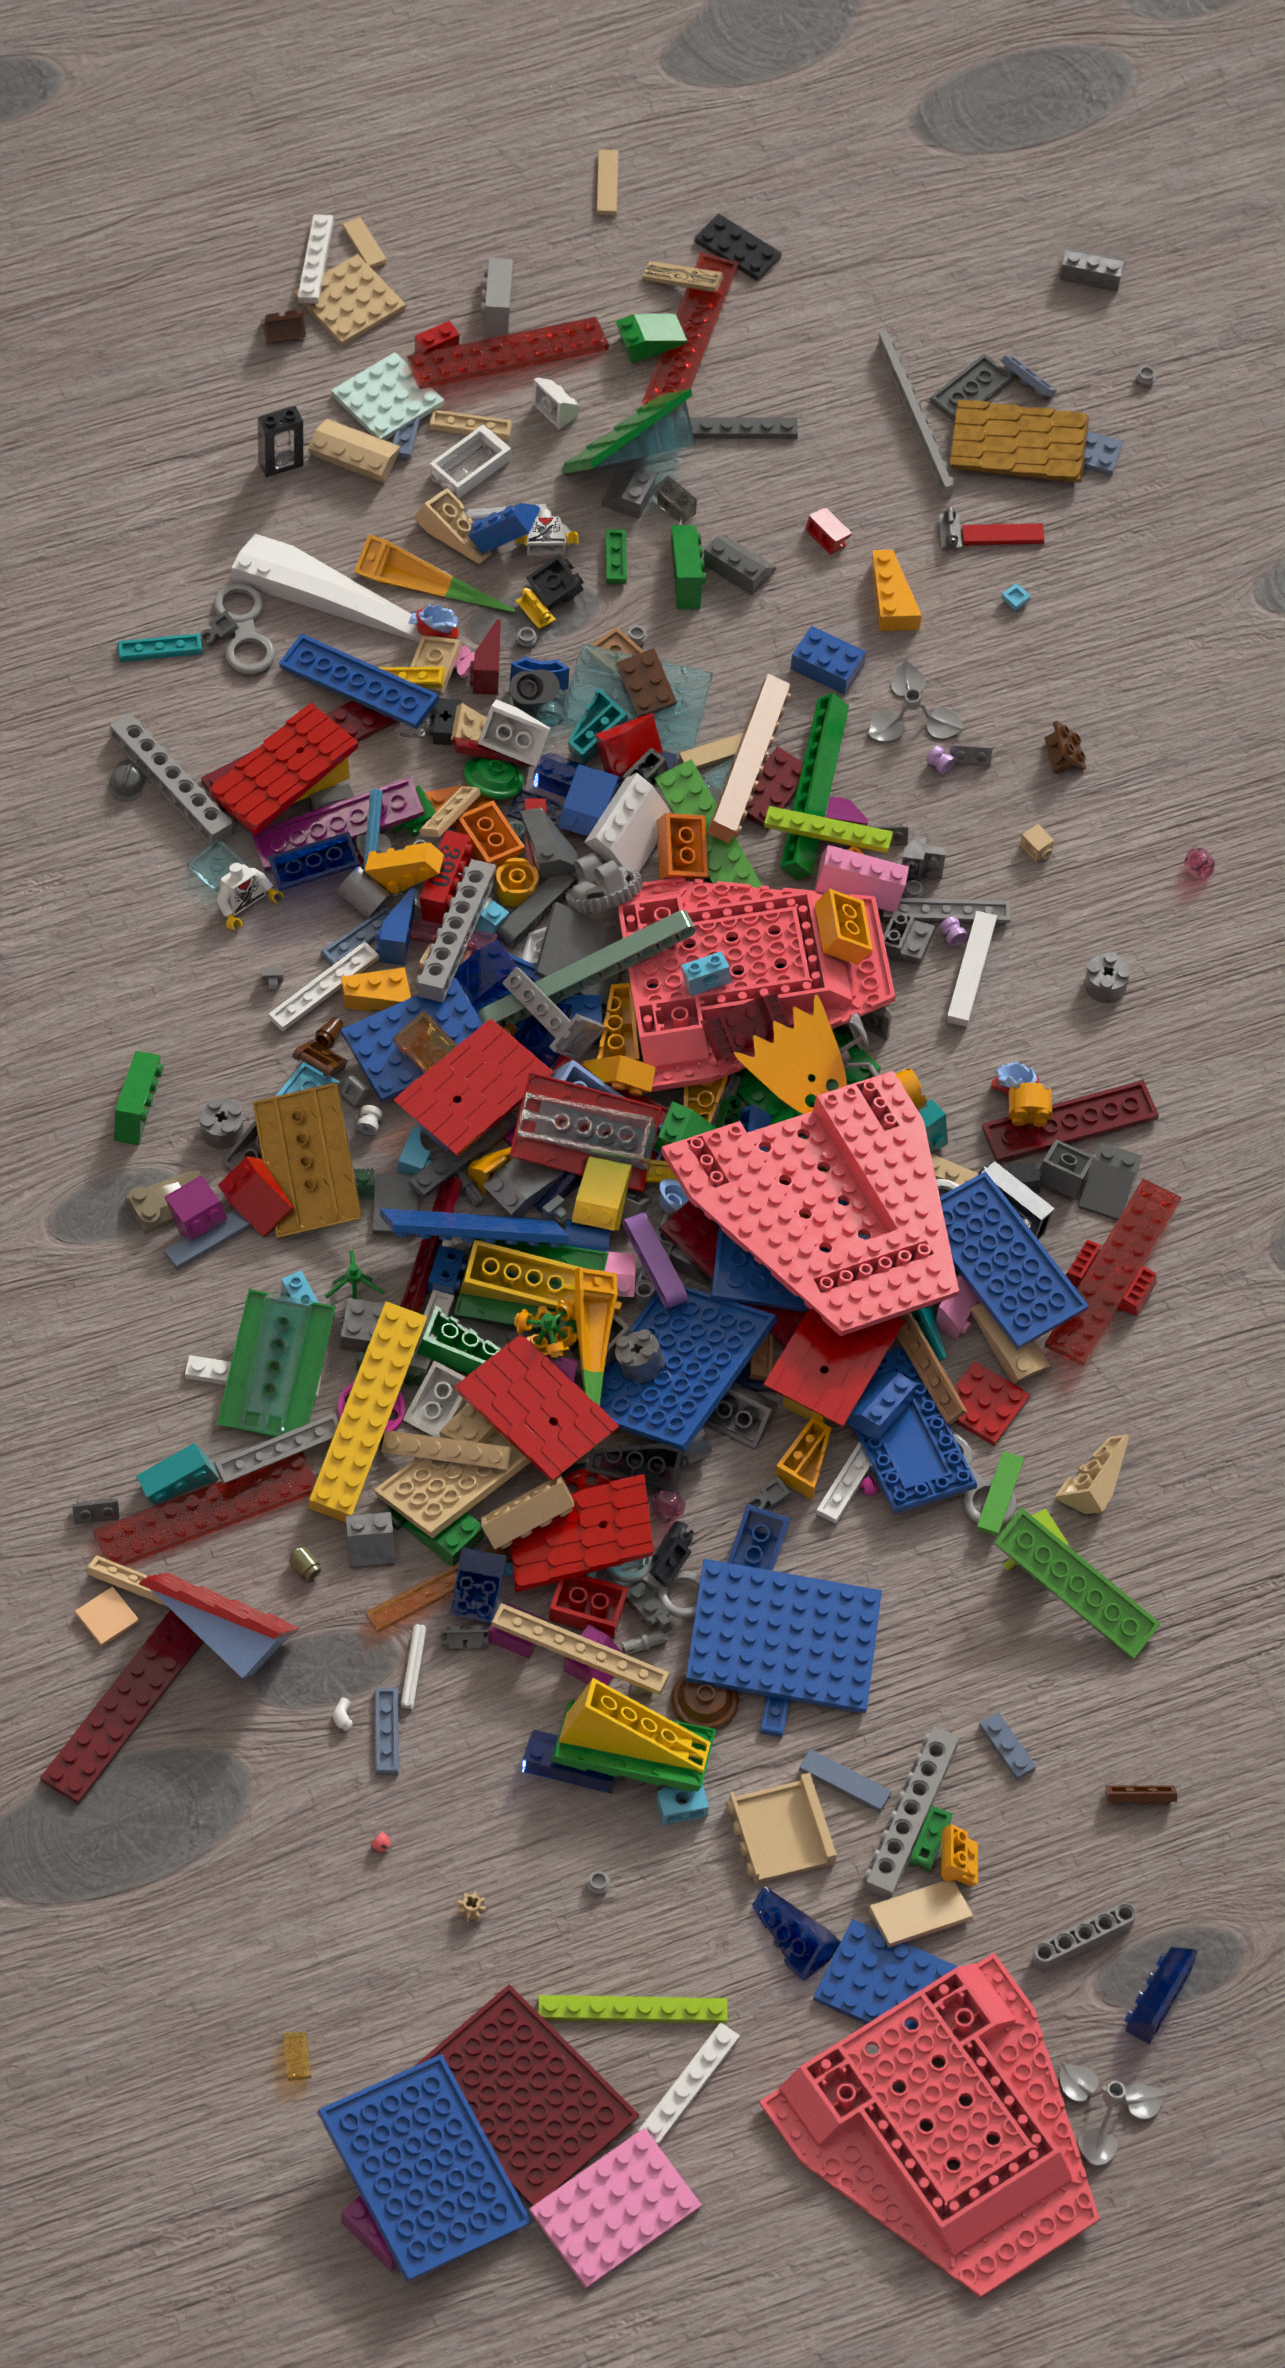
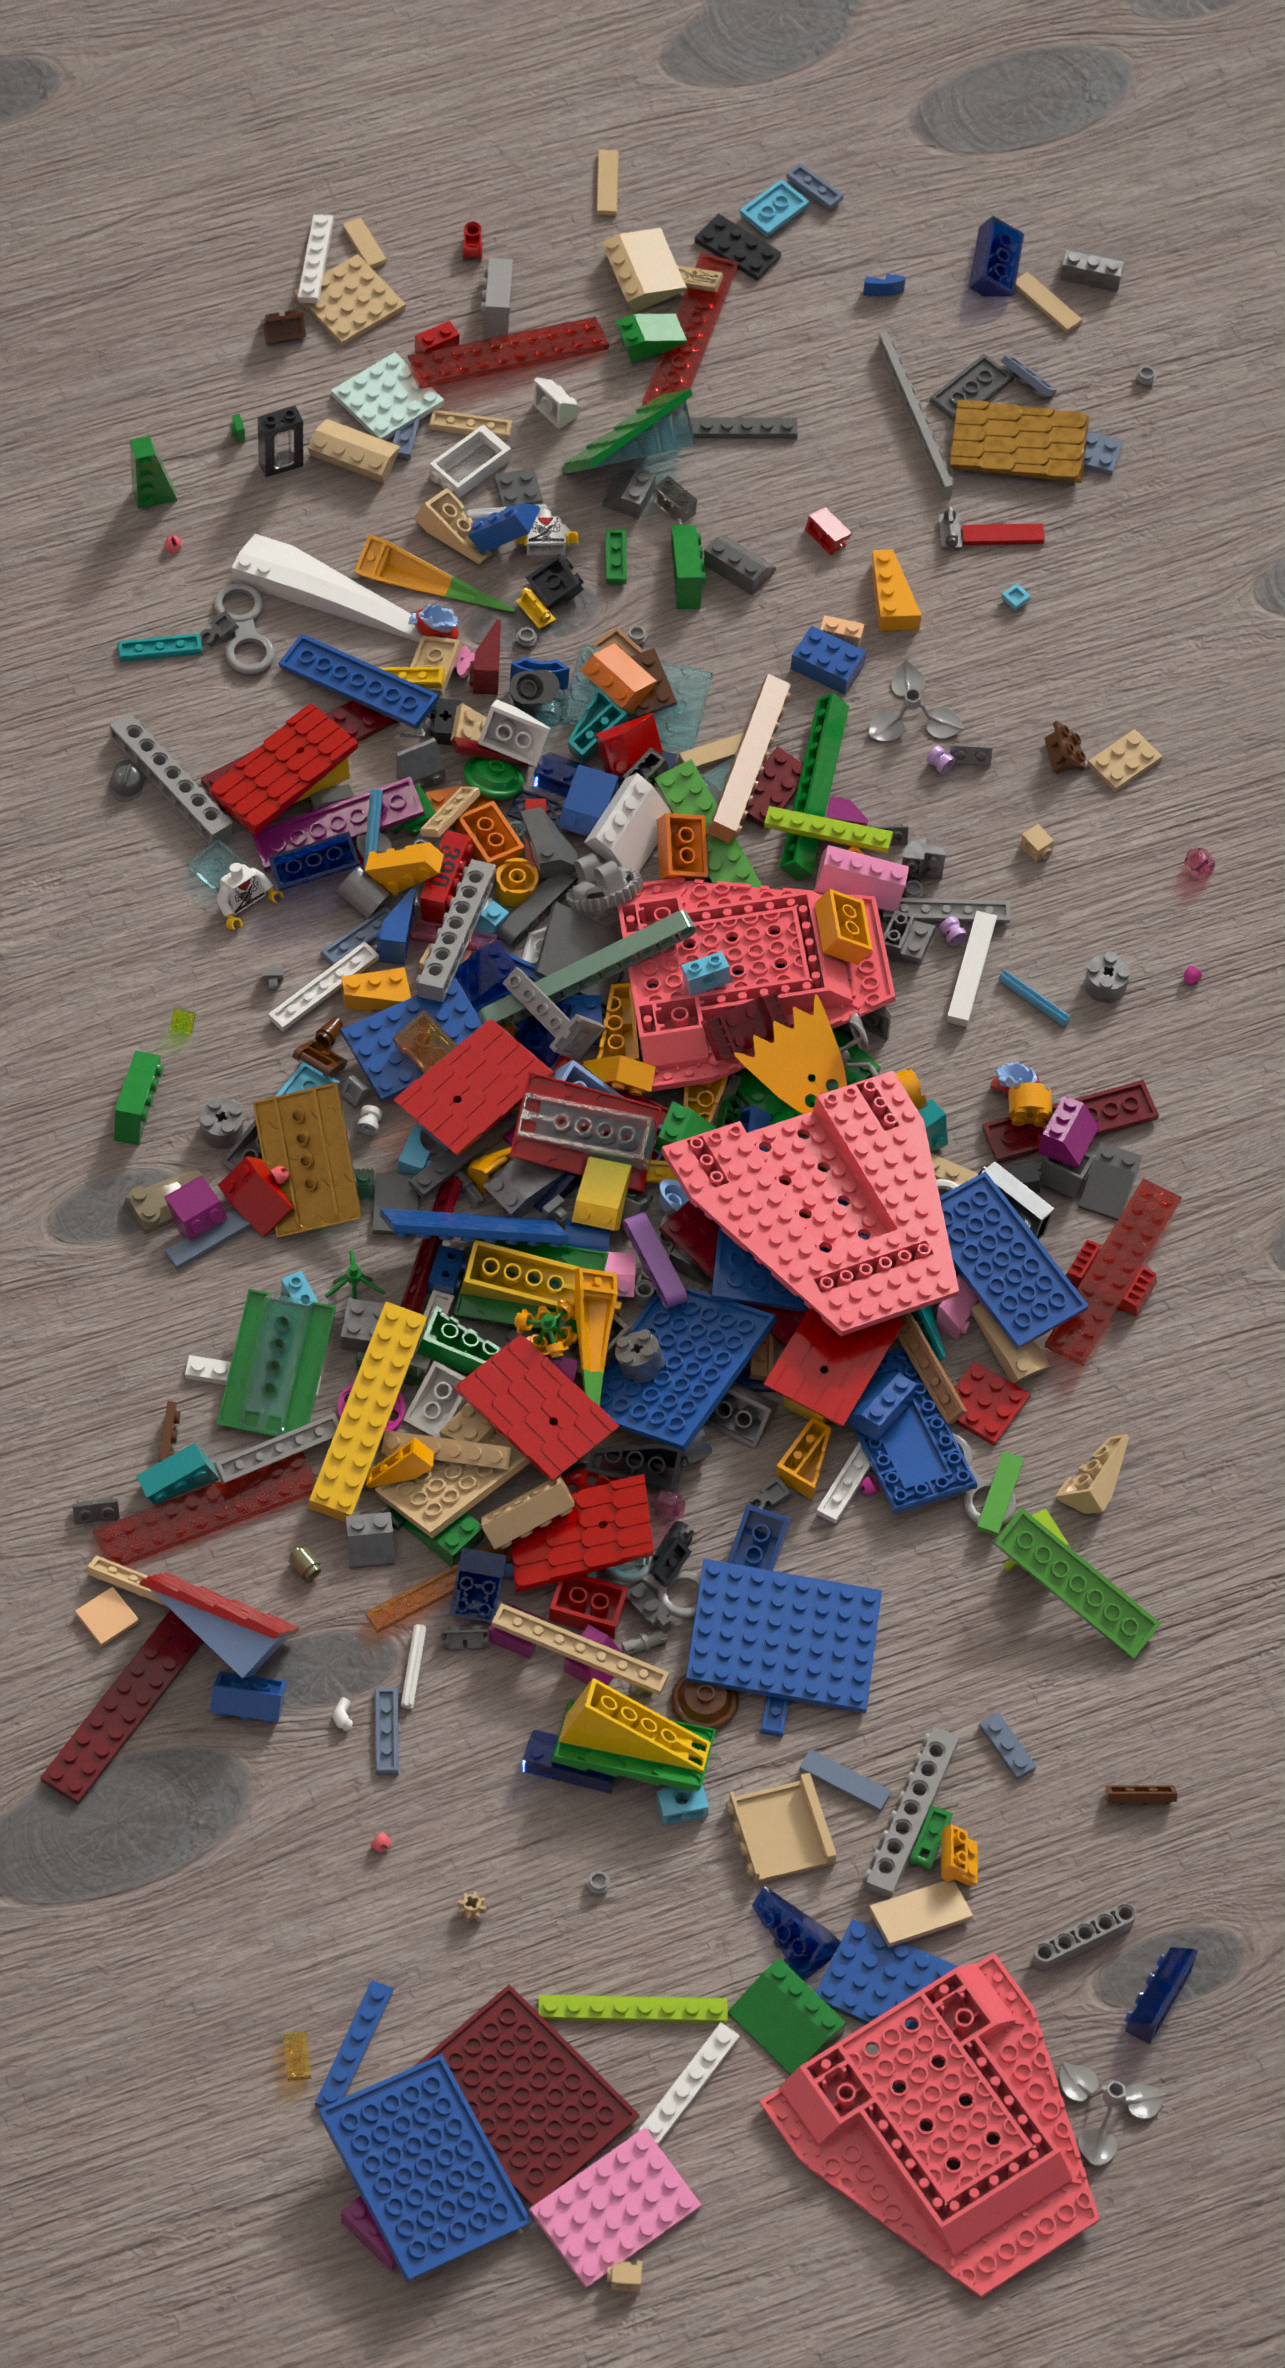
none -> green wedge [130,436,178,509]
none -> reddish brown plate [159,1401,181,1462]
none -> coral hinge [165,535,181,554]
none -> clear neon green plate [170,1008,196,1035]
none -> blue slope [210,1671,287,1723]
none -> green plate [229,413,245,443]
none -> coral hinge [270,1166,289,1185]
none -> blue plate [315,1980,393,2108]
none -> light orange slope [366,1438,434,1488]
none -> flat silver slope [396,738,445,789]
none -> red piece [462,221,483,260]
none -> dark grey plate [494,468,543,507]
none -> orange slope [580,643,658,714]
none -> tan slope [601,228,687,314]
none -> tan brick [607,2261,642,2293]
none -> green slope [728,1958,846,2076]
none -> medium azure plate [739,179,809,237]
none -> sand blue plate [786,163,844,210]
none -> light nougat brick [820,615,865,648]
none -> blue slope [863,273,906,296]
none -> clear blue slope [968,216,1024,297]
none -> dark azure axle [999,971,1070,1026]
none -> tan tile [1012,272,1082,333]
none -> magenta slope [1037,1095,1099,1168]
none -> tan plate [1088,729,1162,792]
none -> dark pink hinge [1184,965,1203,984]

